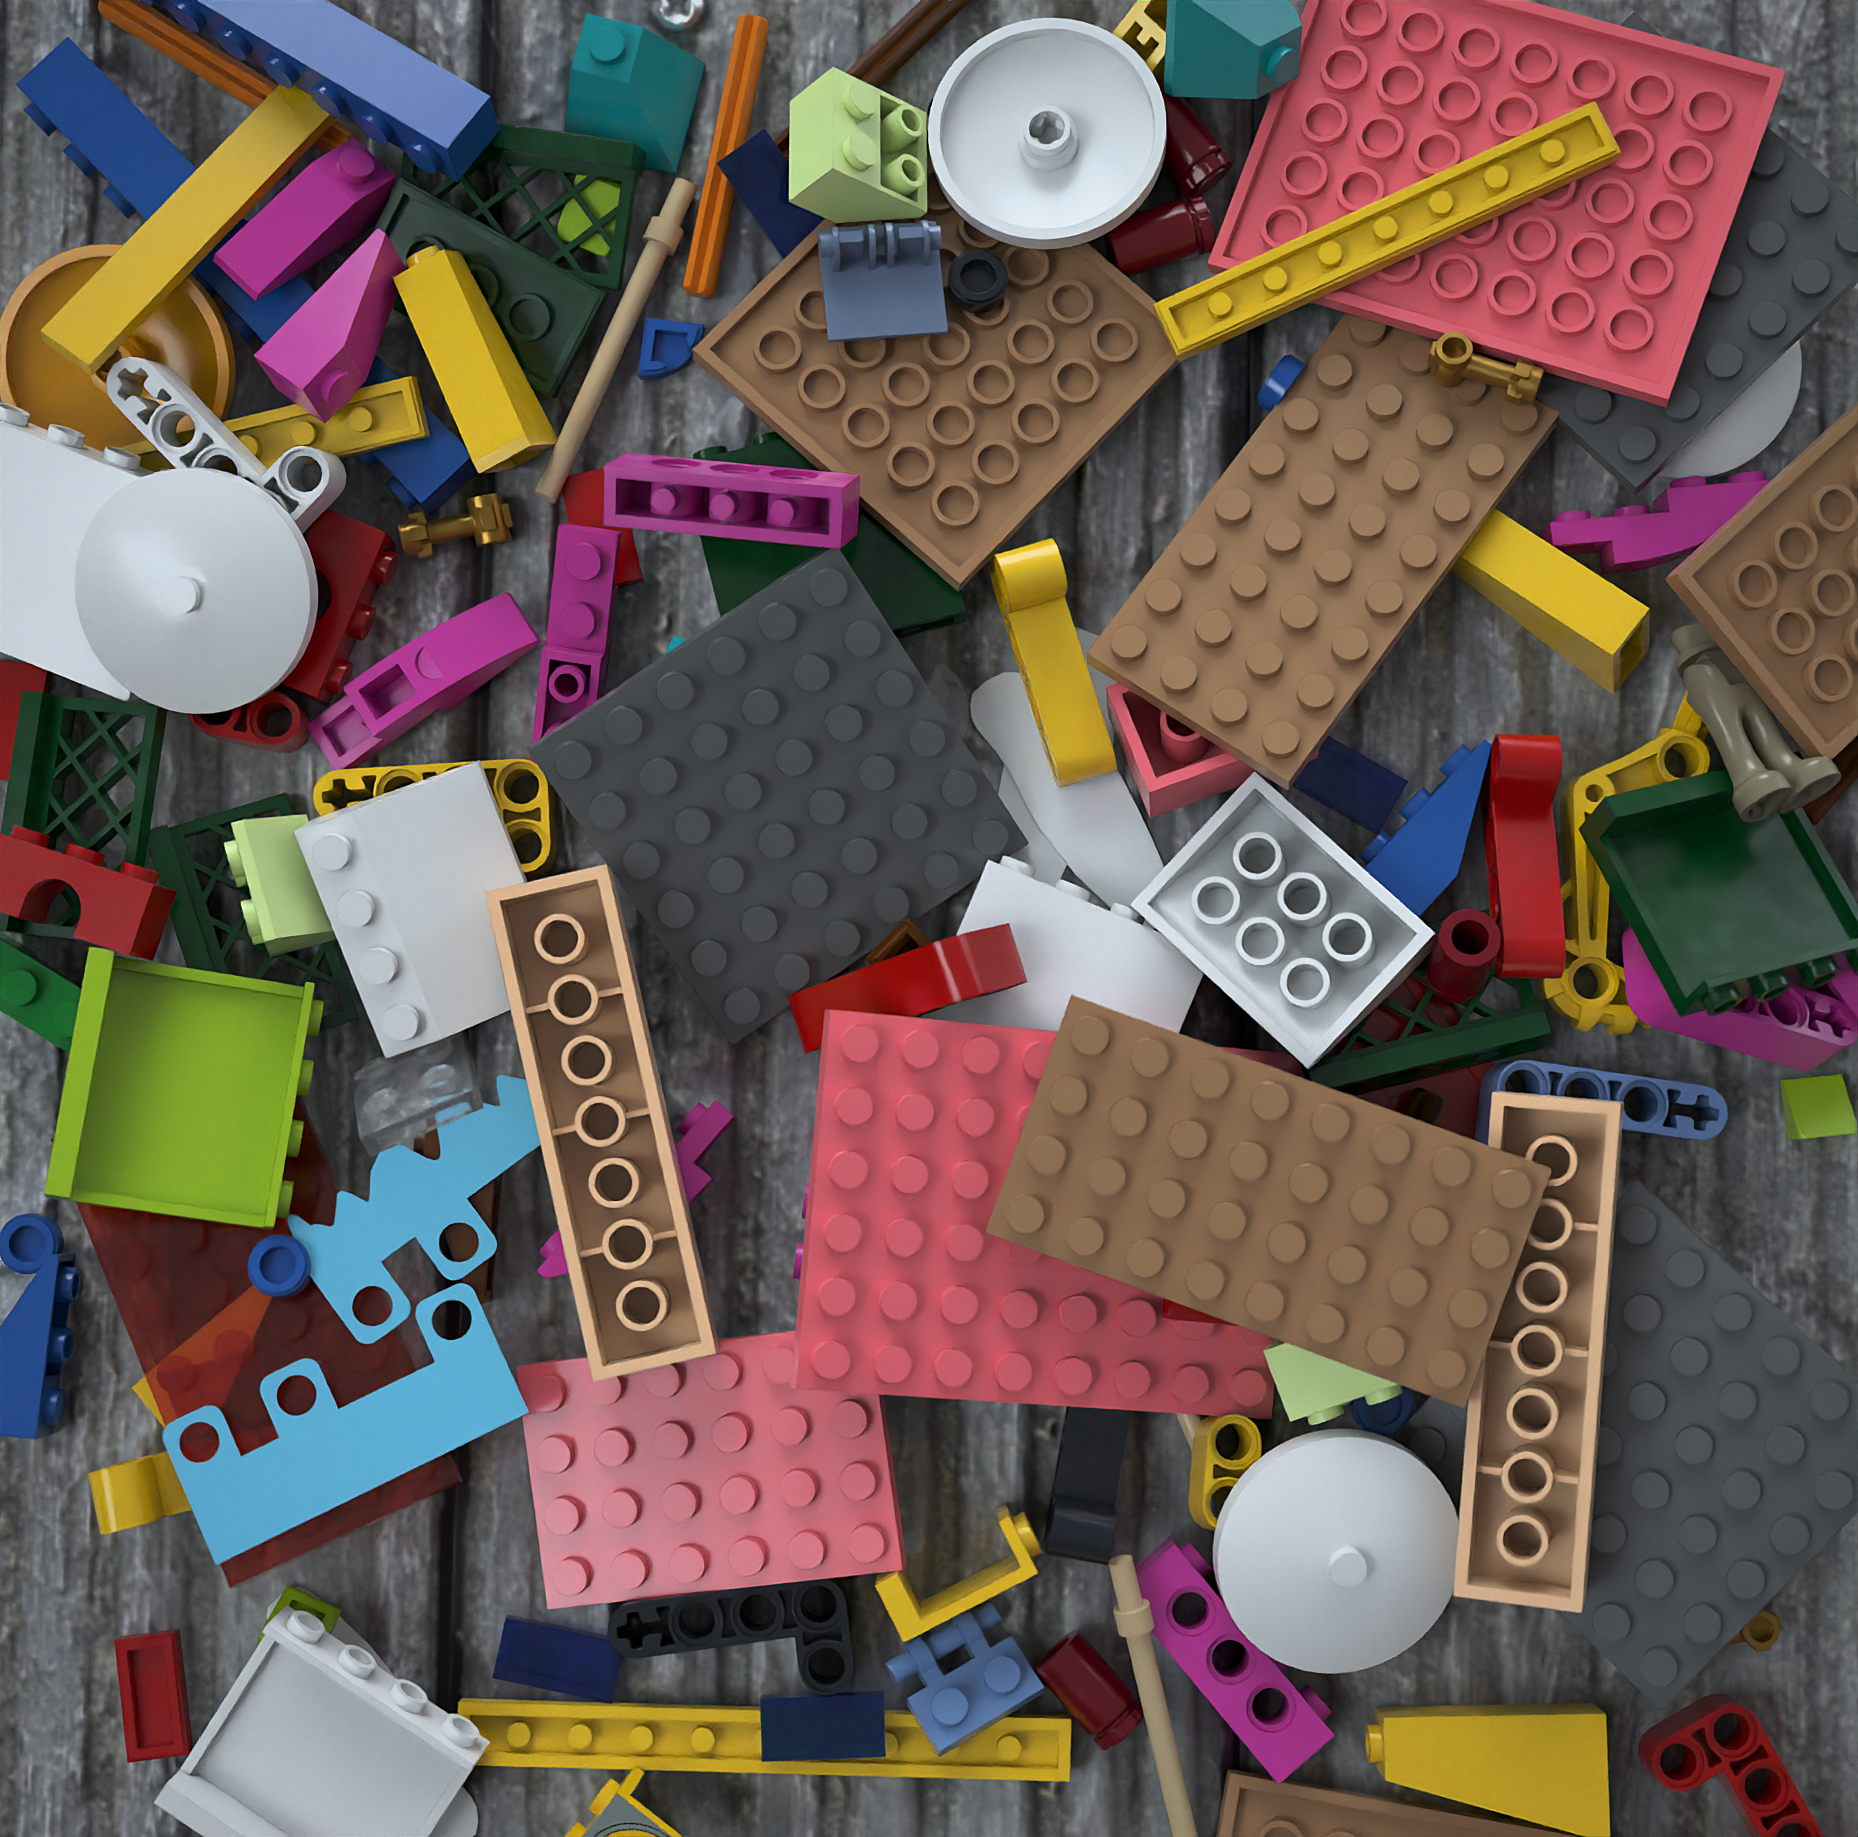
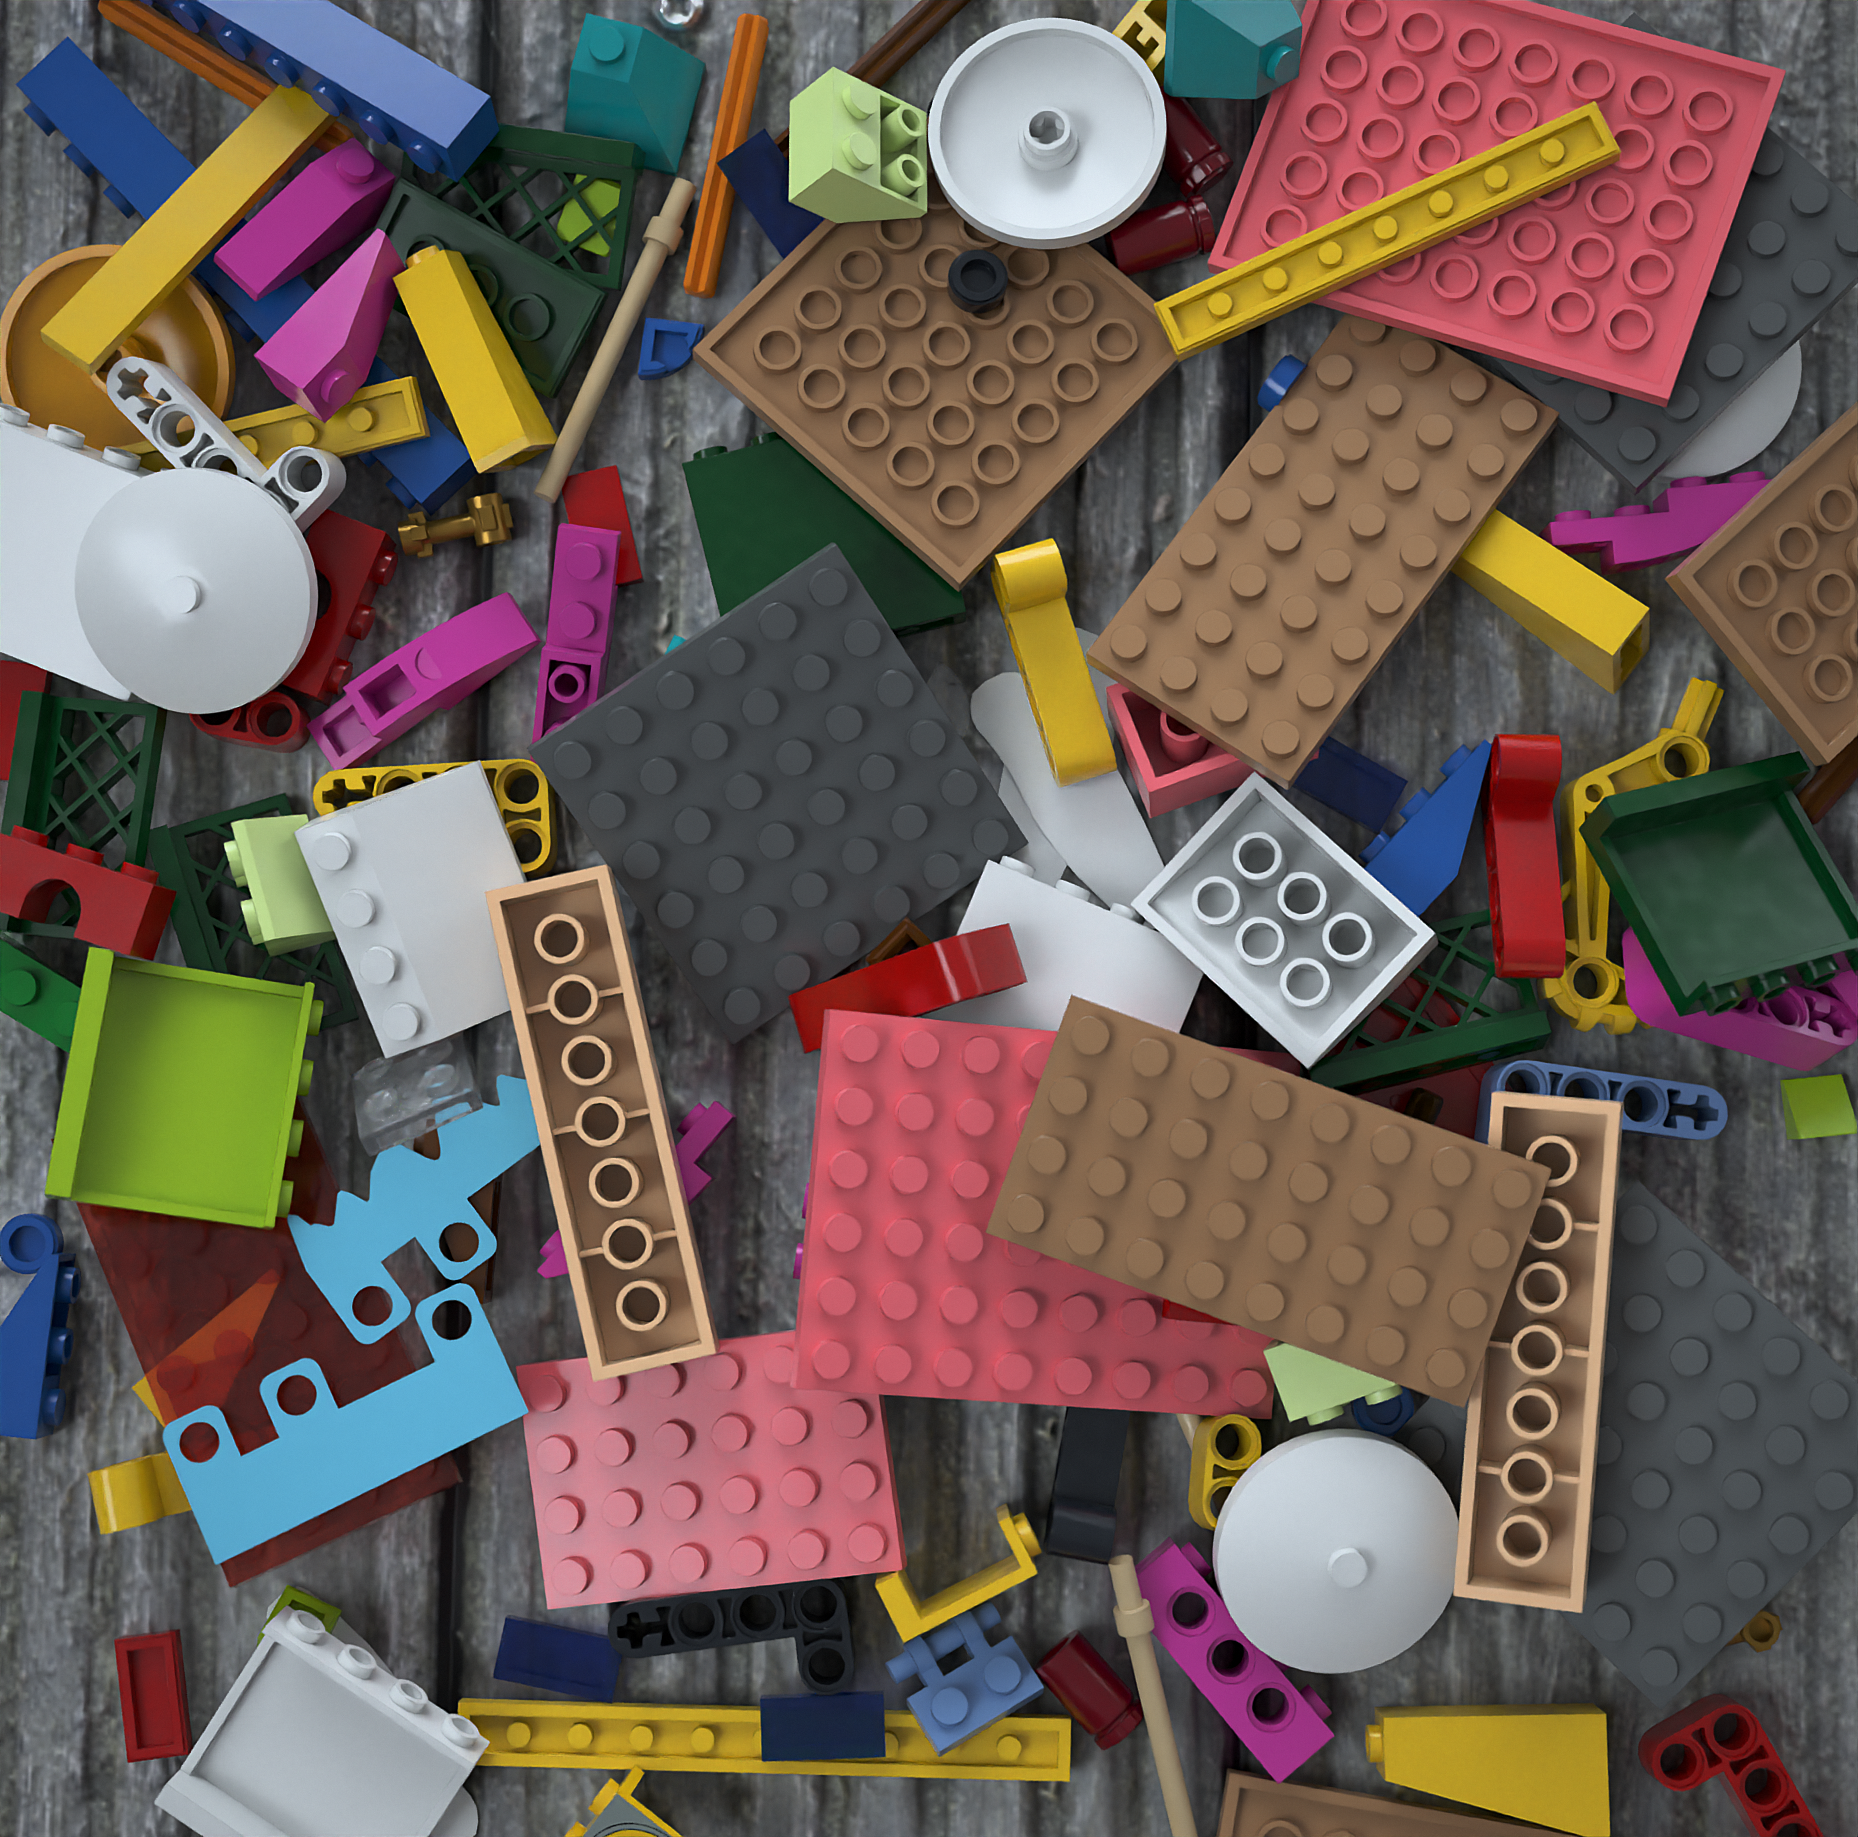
blue tile [248,1235,311,1298] -> none
dark pink brick [604,453,860,549] -> none
sand blue hinge [817,220,948,342] -> none
dark red piece [1425,909,1501,1003] -> none
pearl gold bar [1427,332,1545,405] -> none
dark tan piece [1669,622,1841,822] -> none

